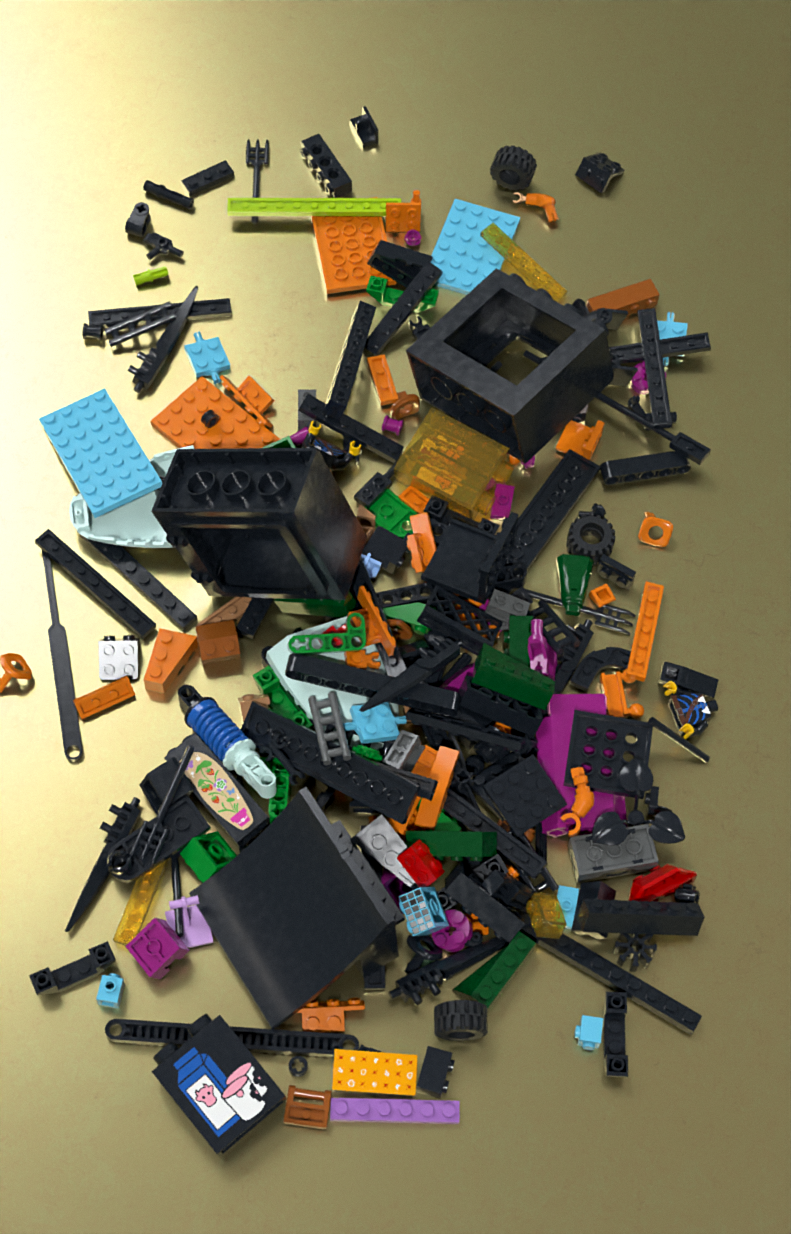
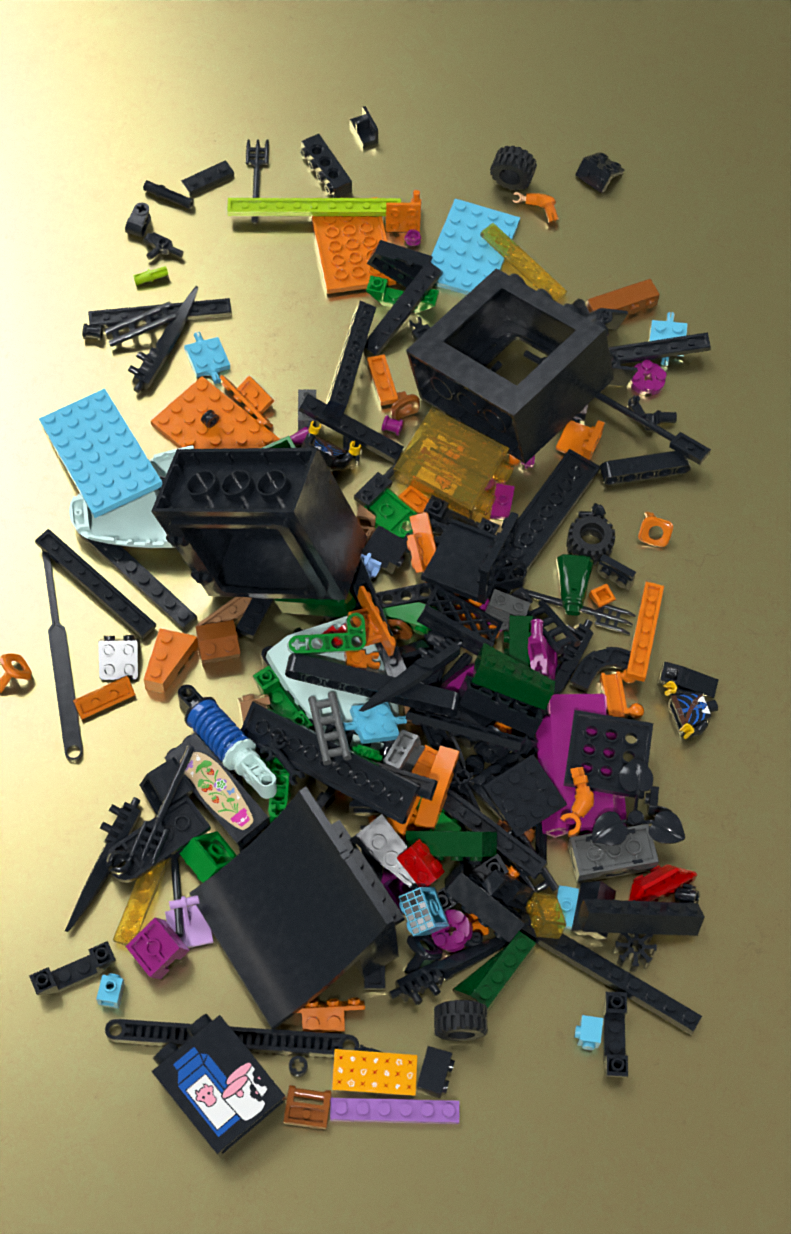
black tile [638,308,672,429] -> none
black bar [648,717,710,763] -> none

